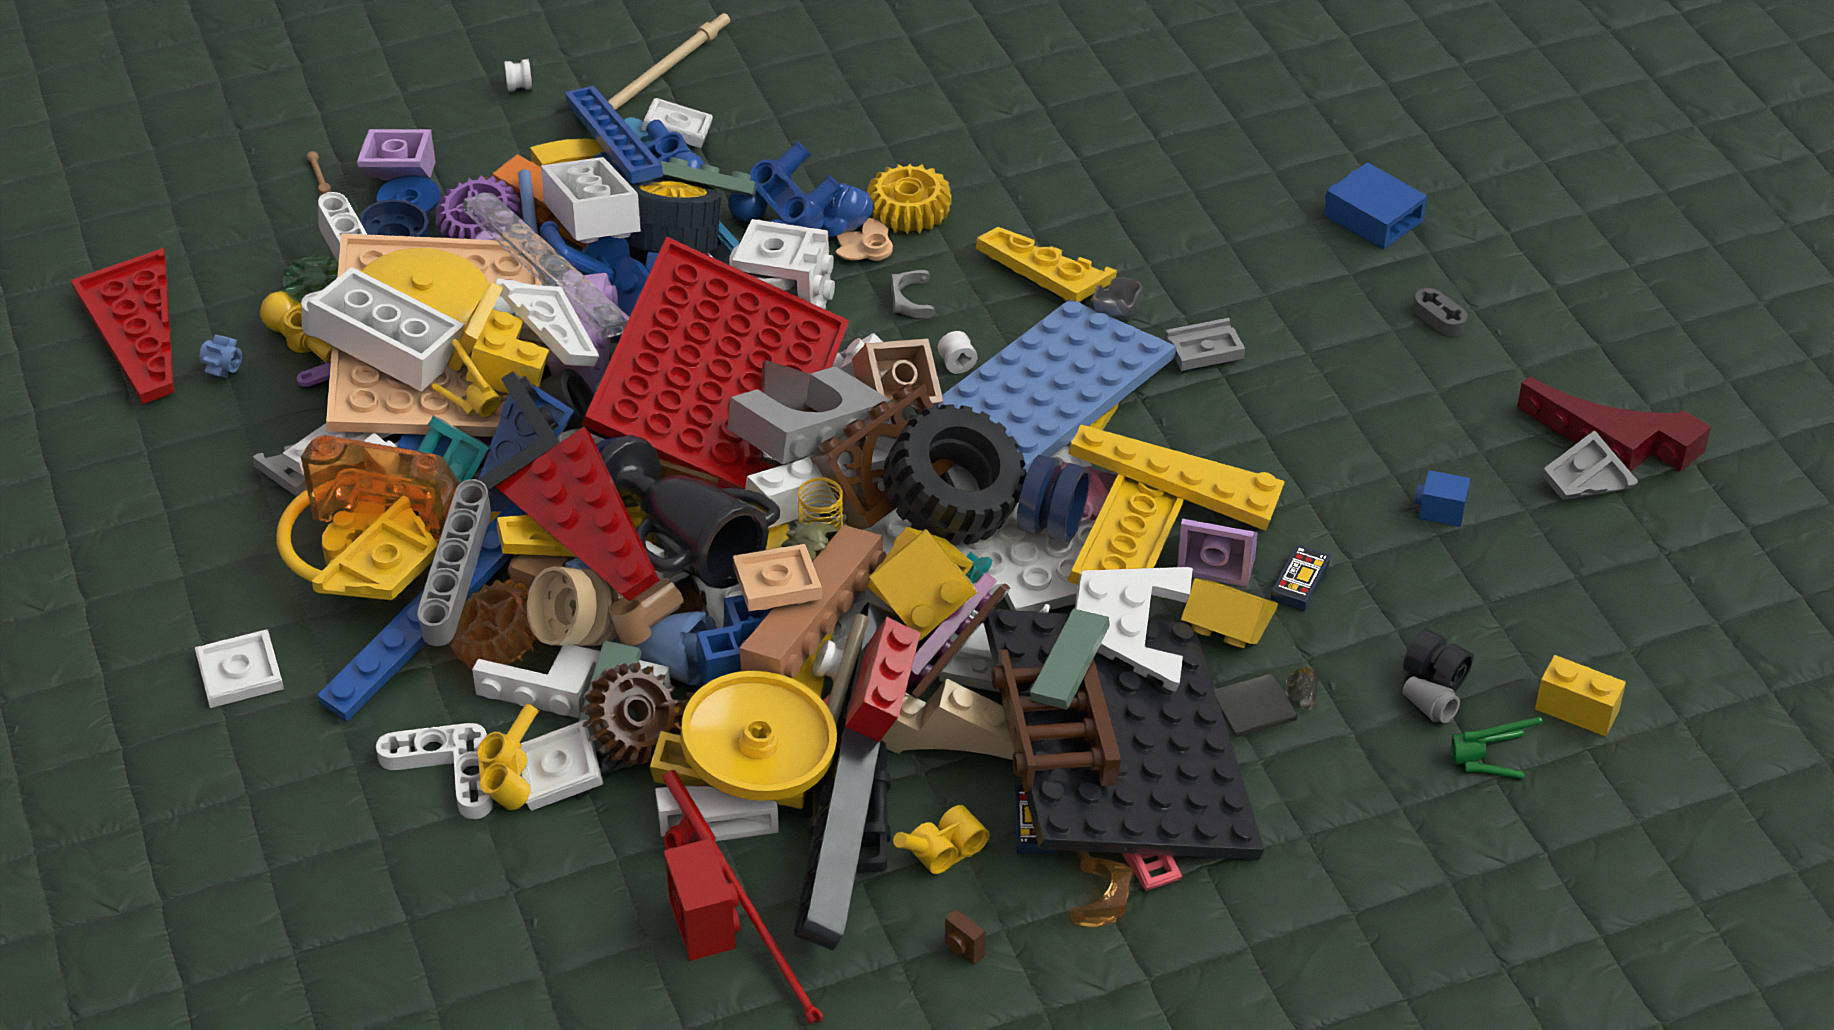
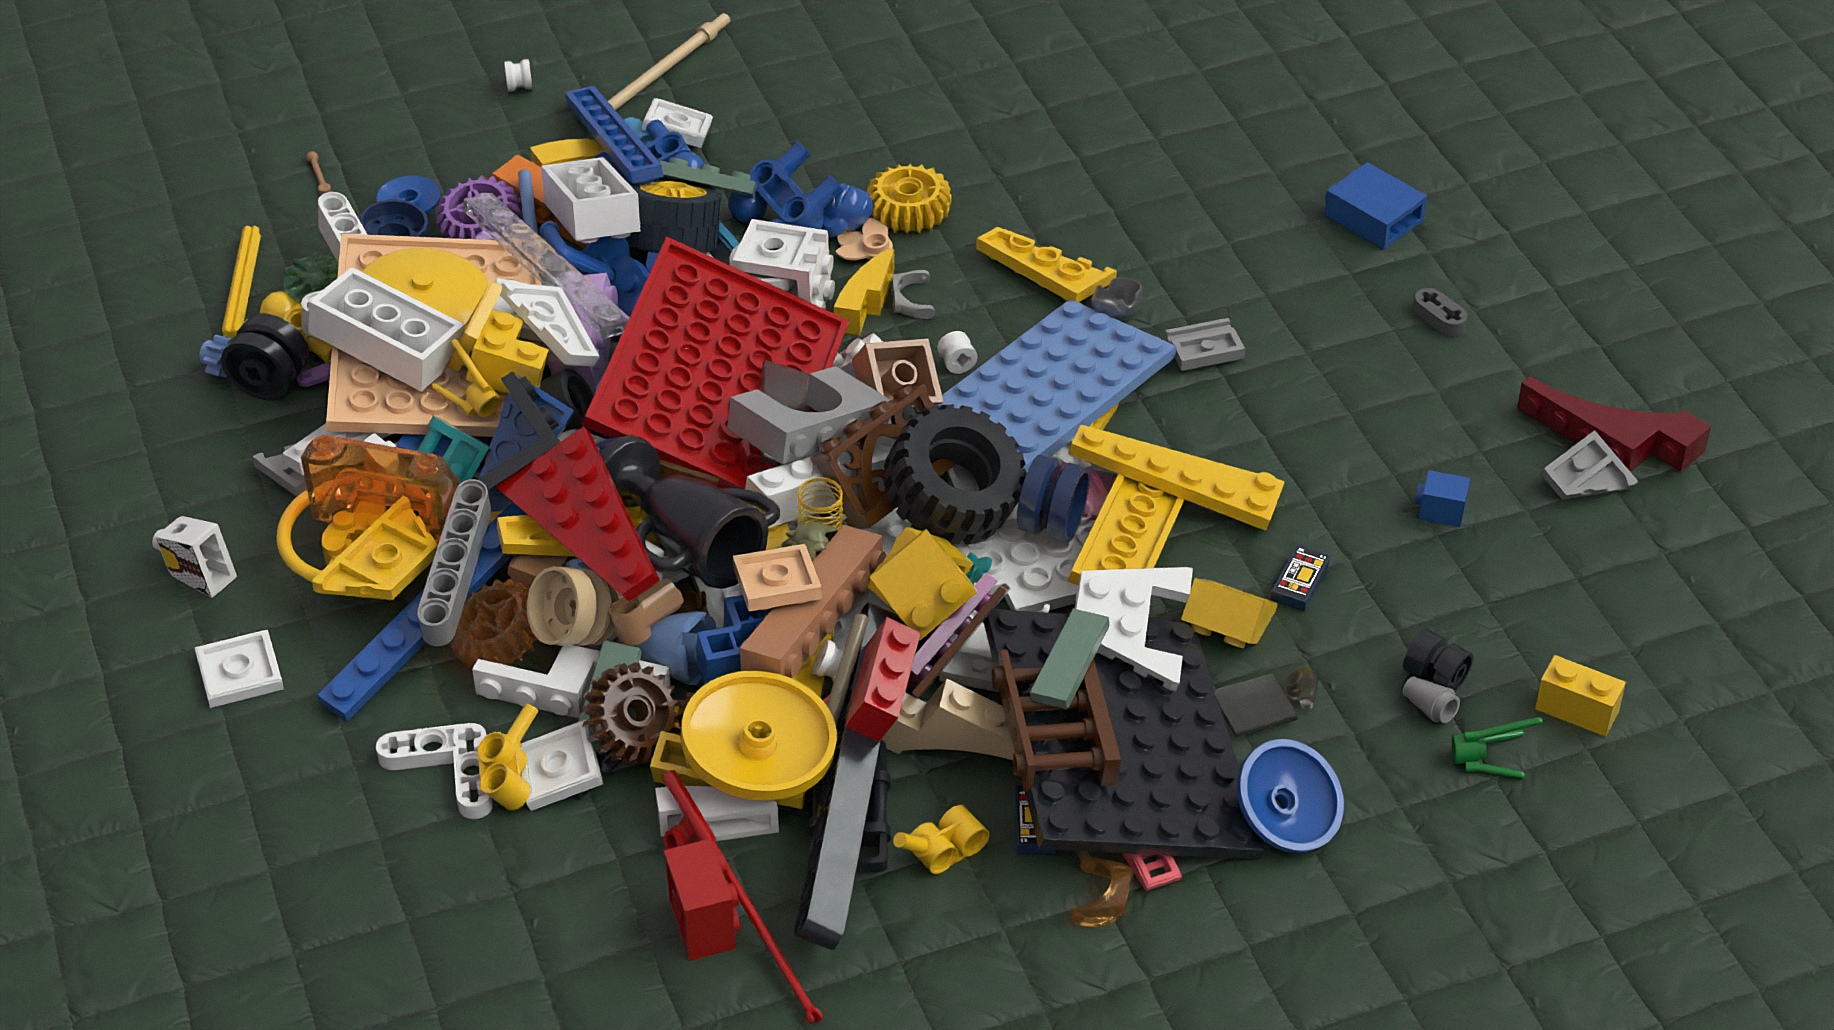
red wing [71,248,174,404] -> none
lavender slope [357,129,435,180] -> none
reddish brown plate [945,909,985,965] -> none
lavender slope [1177,519,1258,587] -> none
none -> white torso [152,516,237,598]
none -> black wheel [220,313,310,401]
none -> yellow axle [222,225,261,338]
none -> yellow slope [834,249,894,335]
none -> blue dish [1237,739,1344,853]

